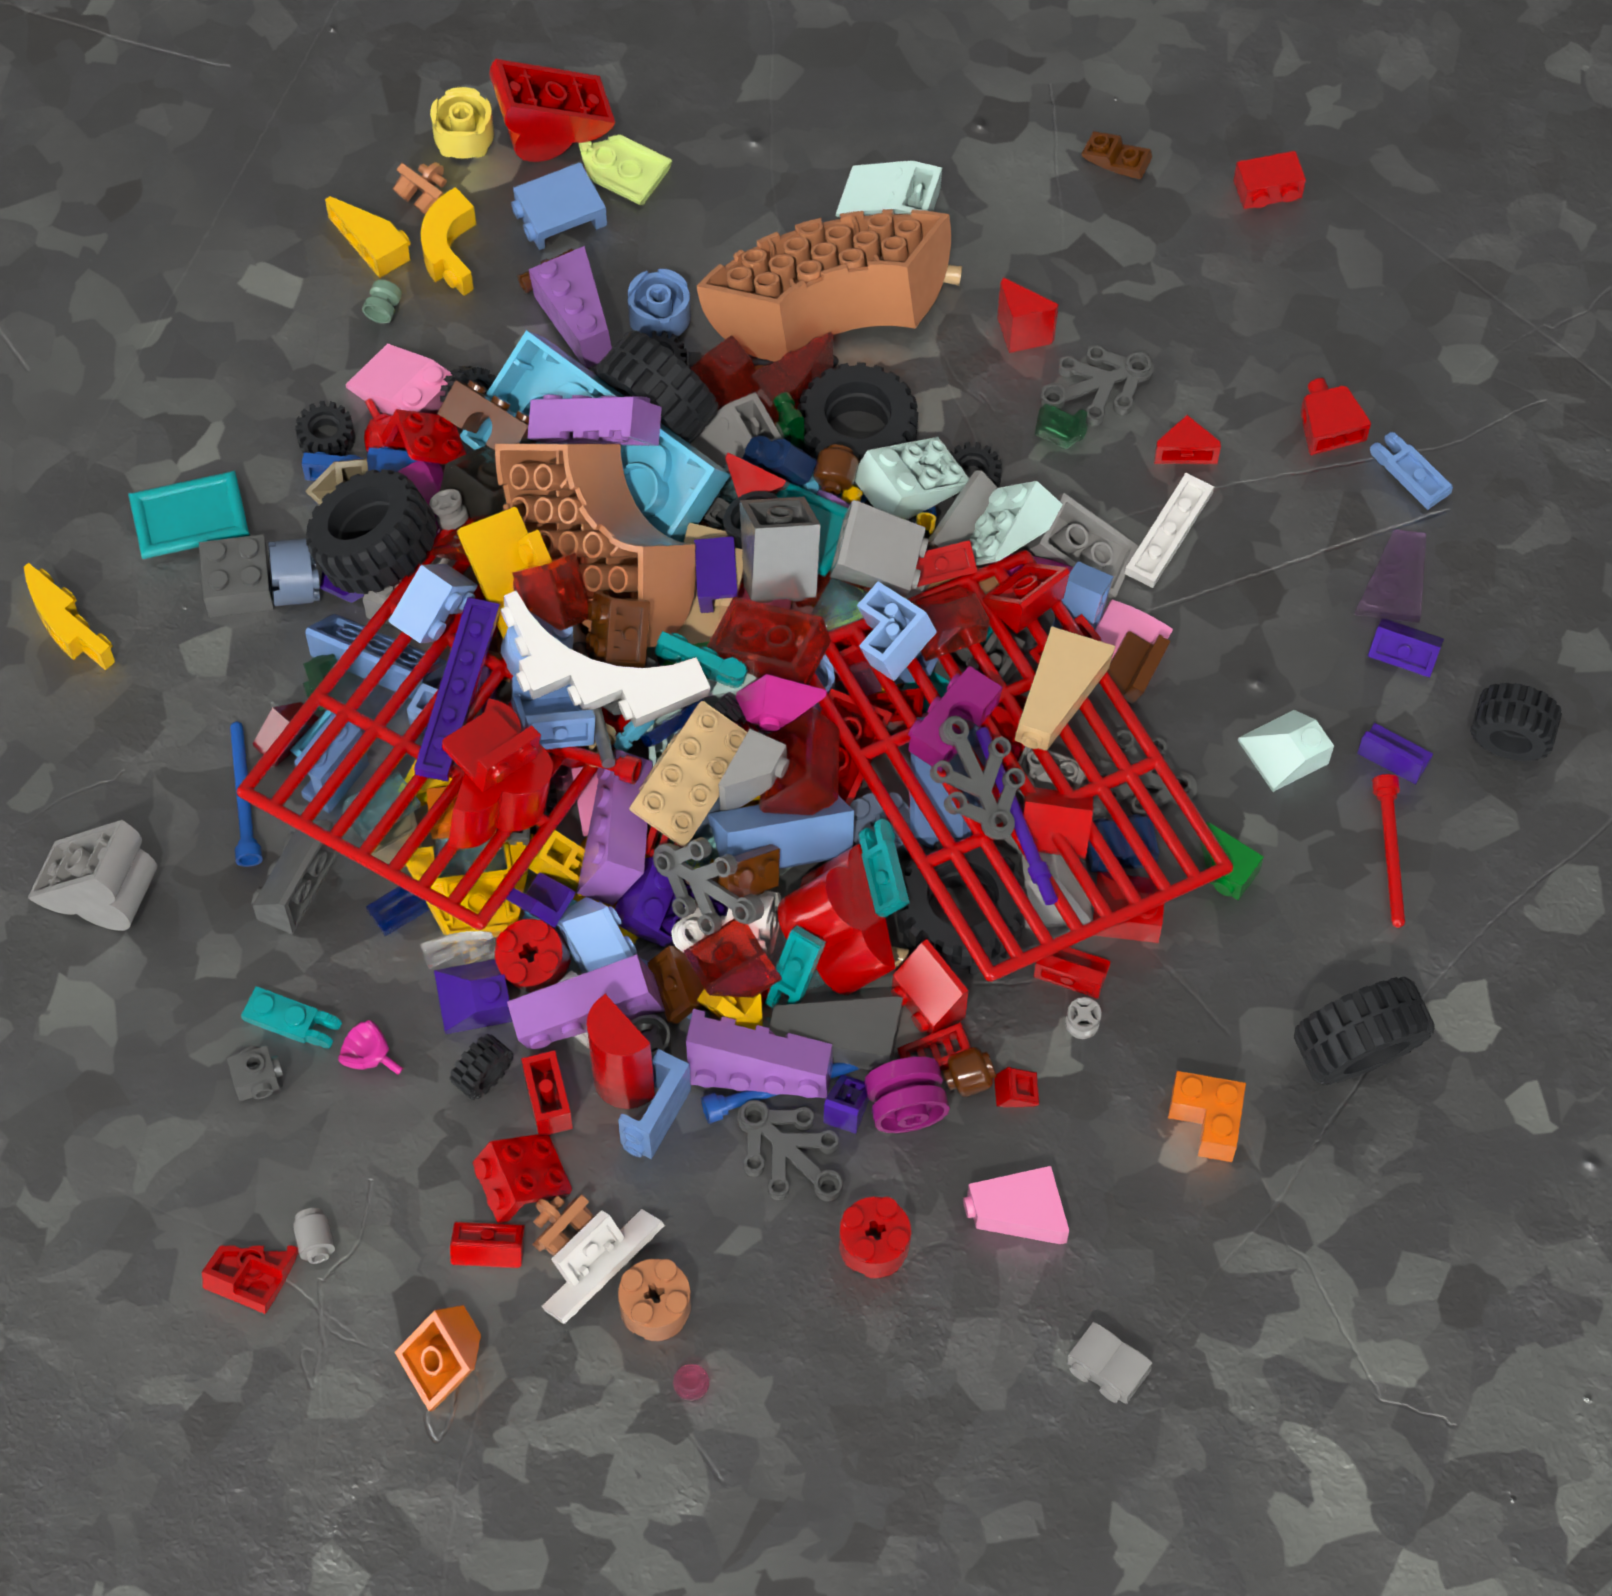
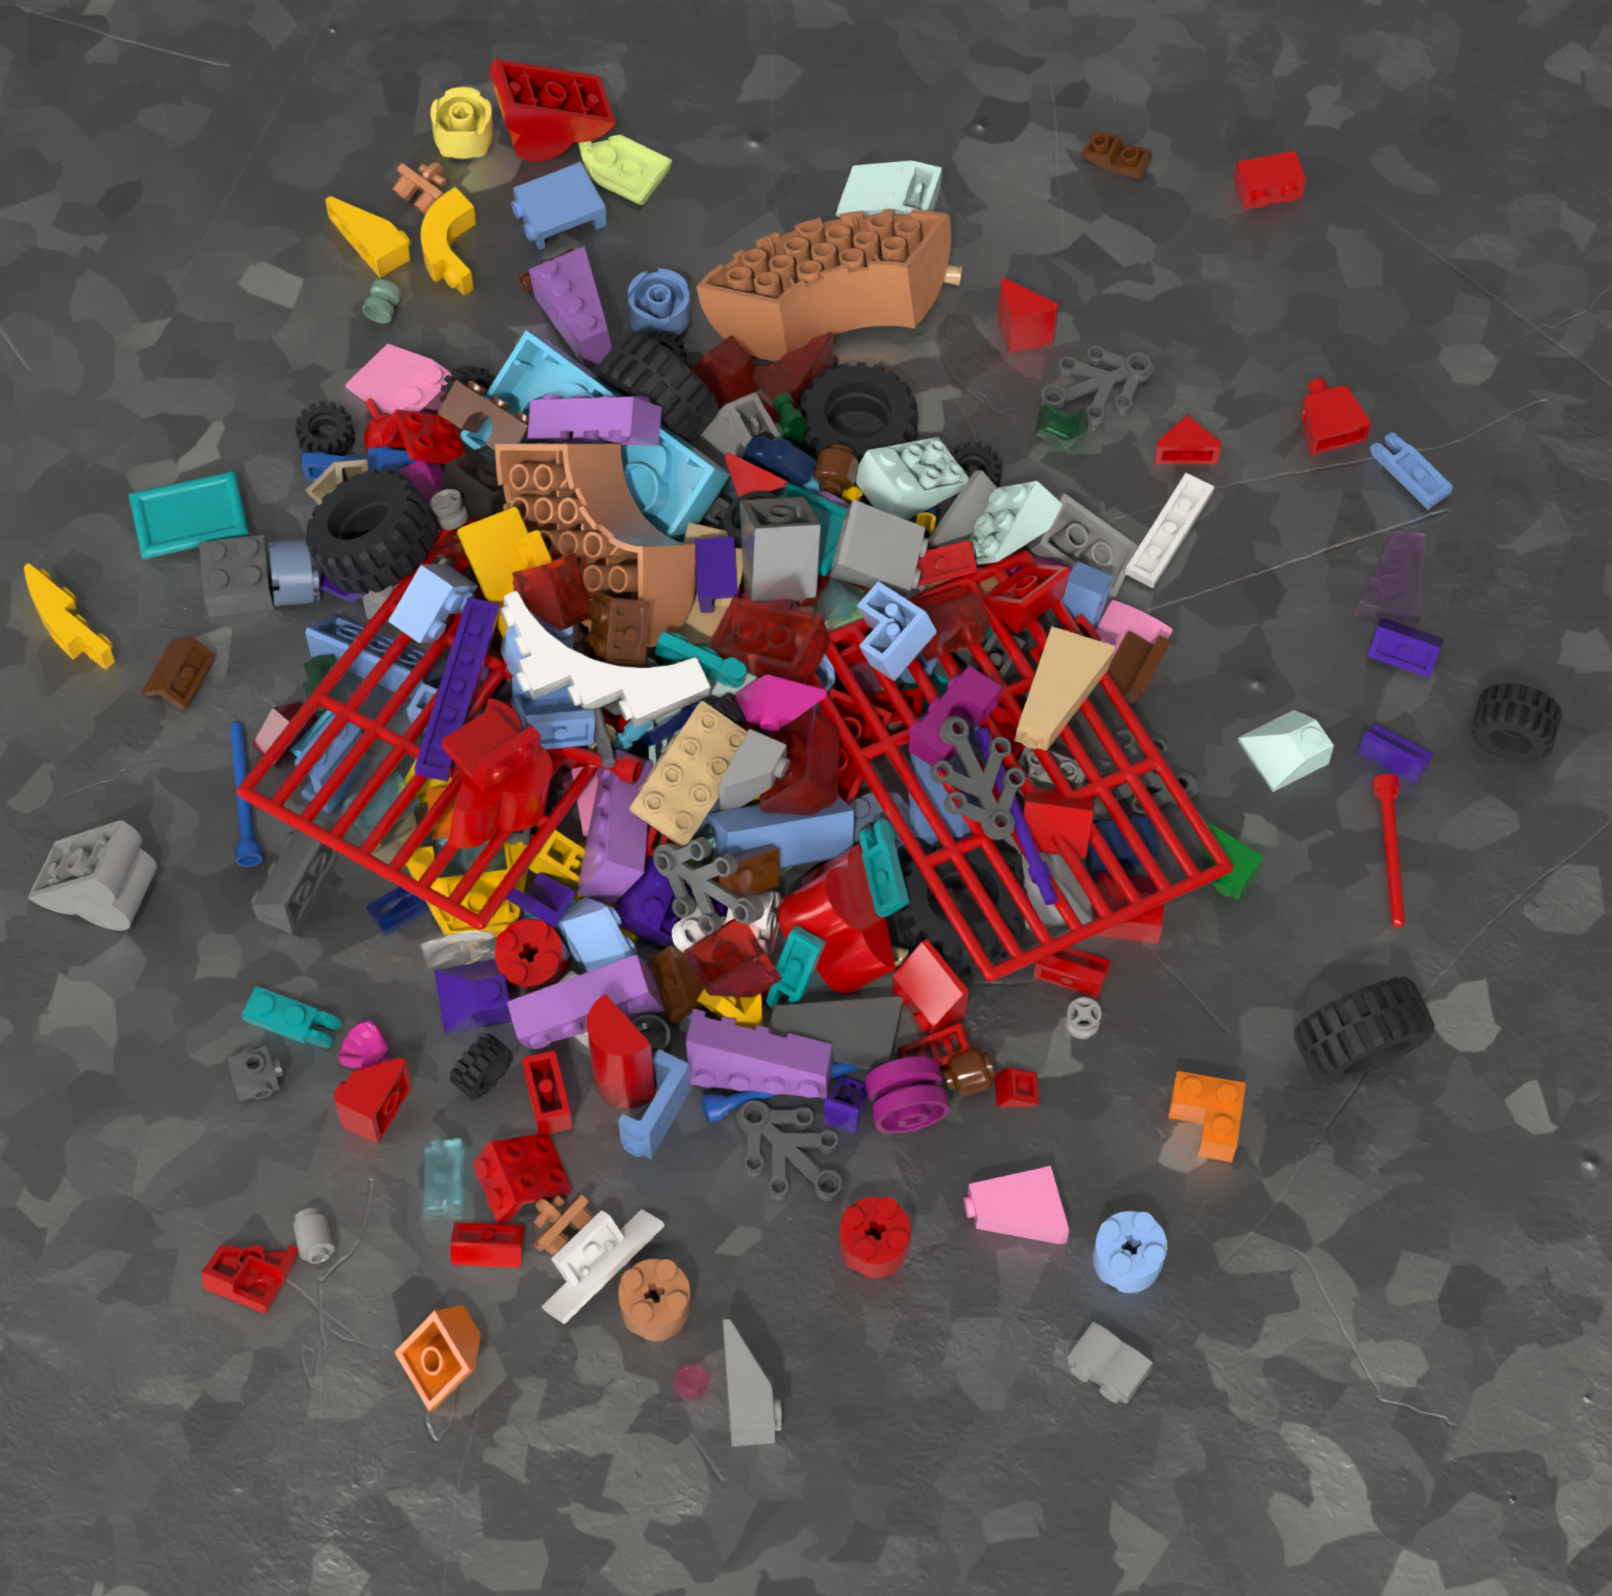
none -> reddish brown panel [142,636,216,709]
none -> red slope [334,1058,413,1145]
none -> clear light blue hinge [423,1138,464,1218]
none -> light grey slope [723,1319,782,1446]
none -> light blue brick [1093,1211,1167,1293]

